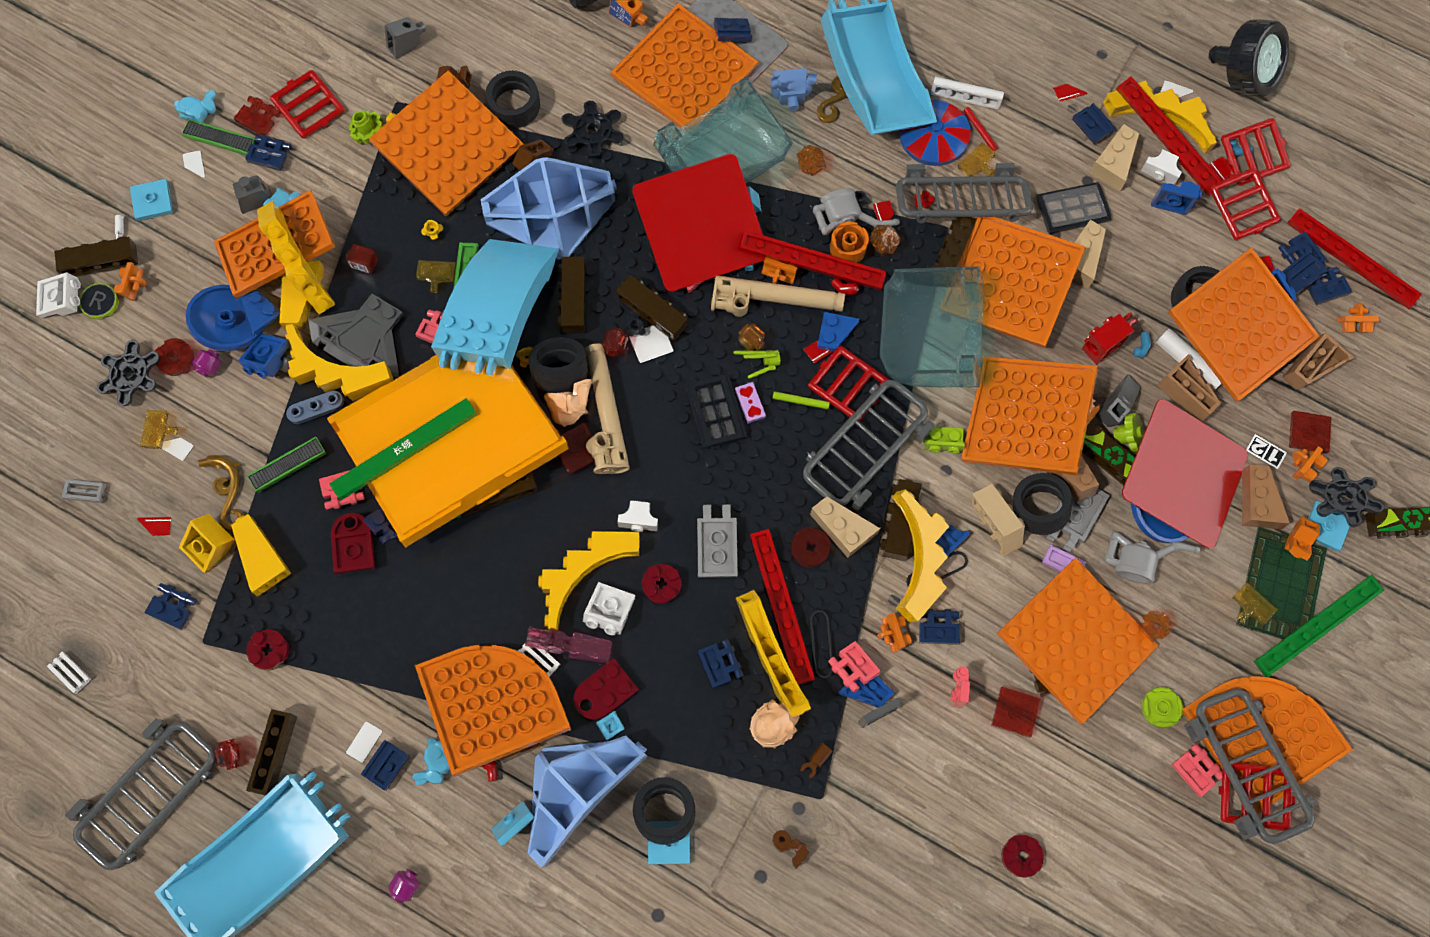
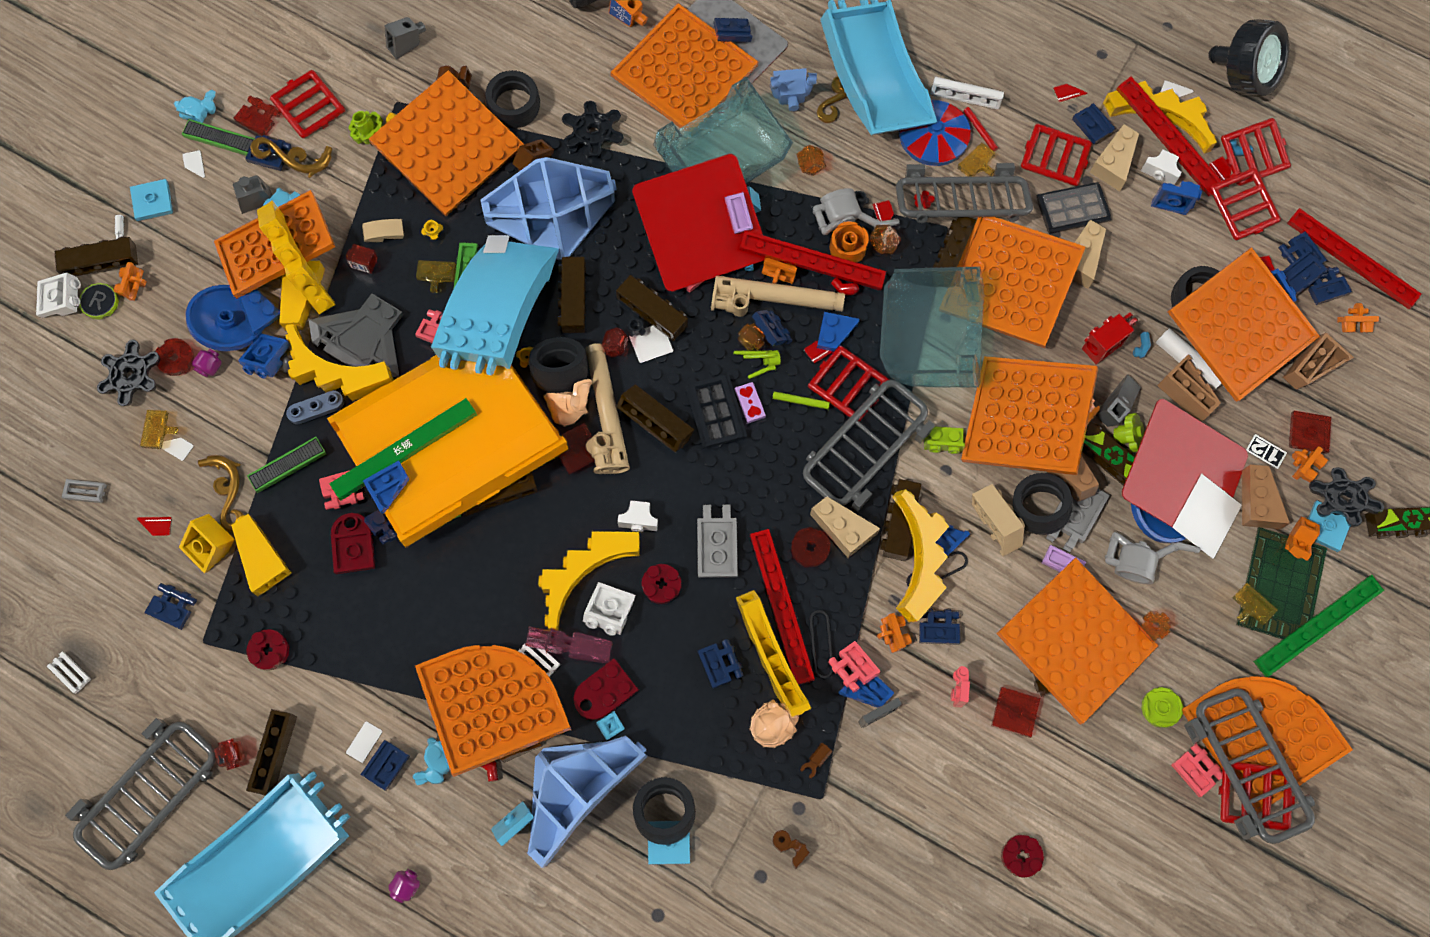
none -> pearl gold plant [250,137,332,178]
none -> tan slope [362,219,404,242]
none -> blue wing [363,461,410,514]
none -> white sticker [483,235,510,253]
none -> dark brown brick [617,384,694,453]
none -> lavender tile [725,192,753,234]
none -> dark blue plate [752,310,792,346]
none -> red bar [1021,124,1092,186]
none -> white sticker [1172,474,1242,559]

